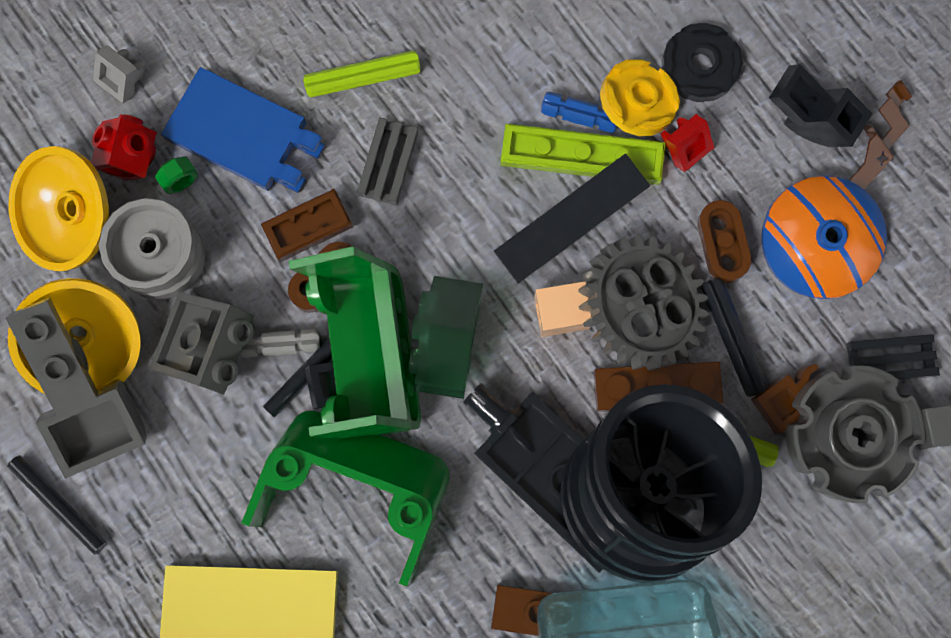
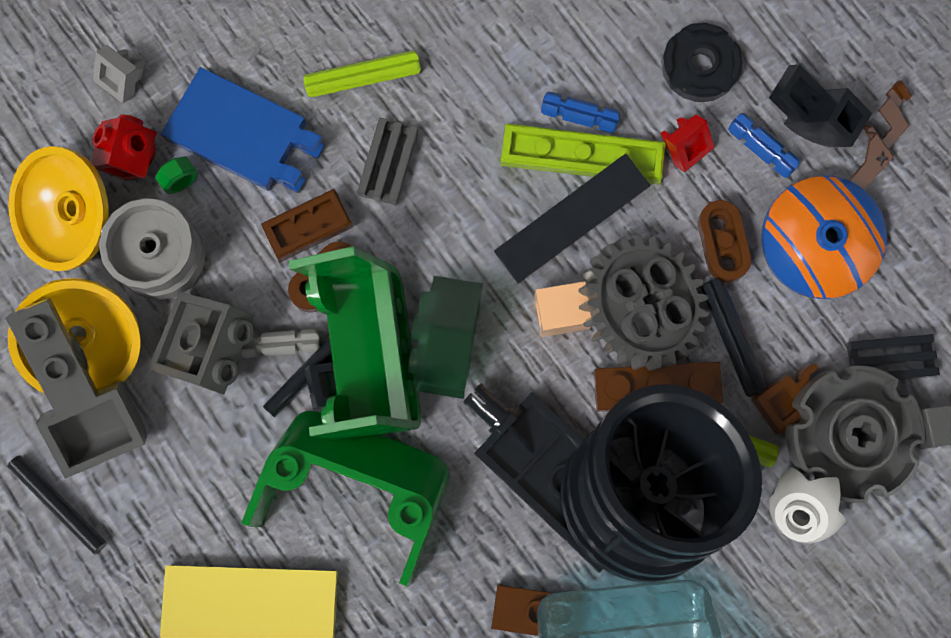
yellow tile [600,59,680,136] -> none
none -> blue axle [728,113,801,178]
none -> white piece [769,467,846,544]

